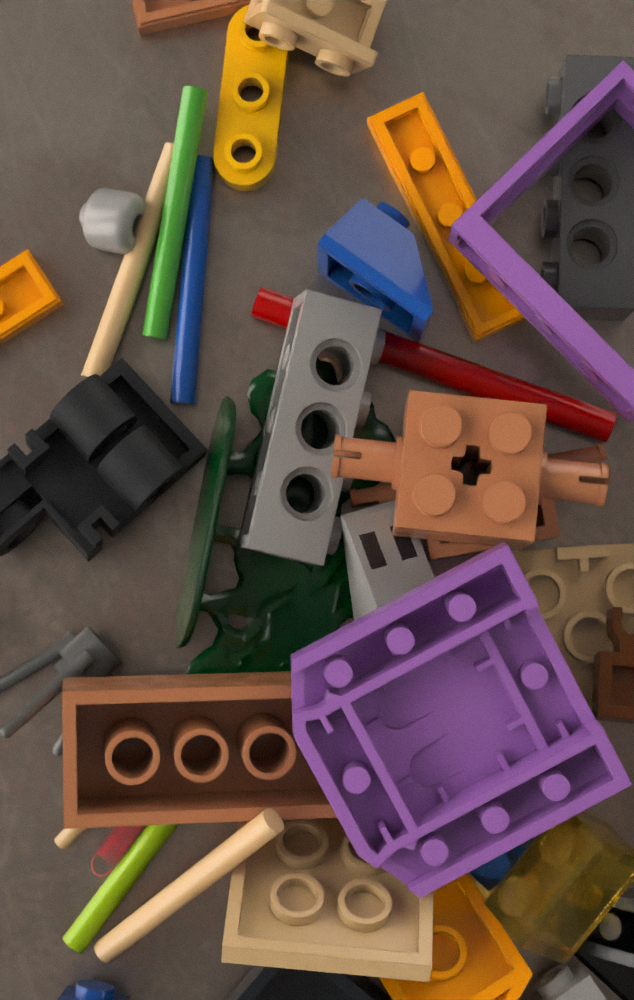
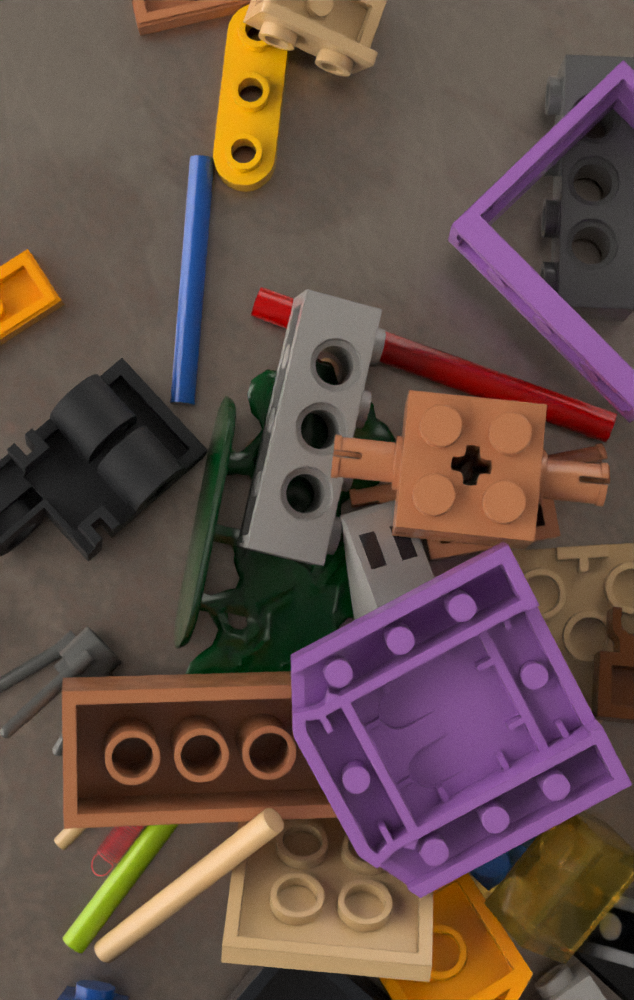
light grey piece [79,188,146,255] -> none
tan bar [81,142,174,378] -> none
bright green bar [142,86,208,340] -> none
blue slope [317,197,434,343] -> none
light orange tile [367,92,526,344] -> none

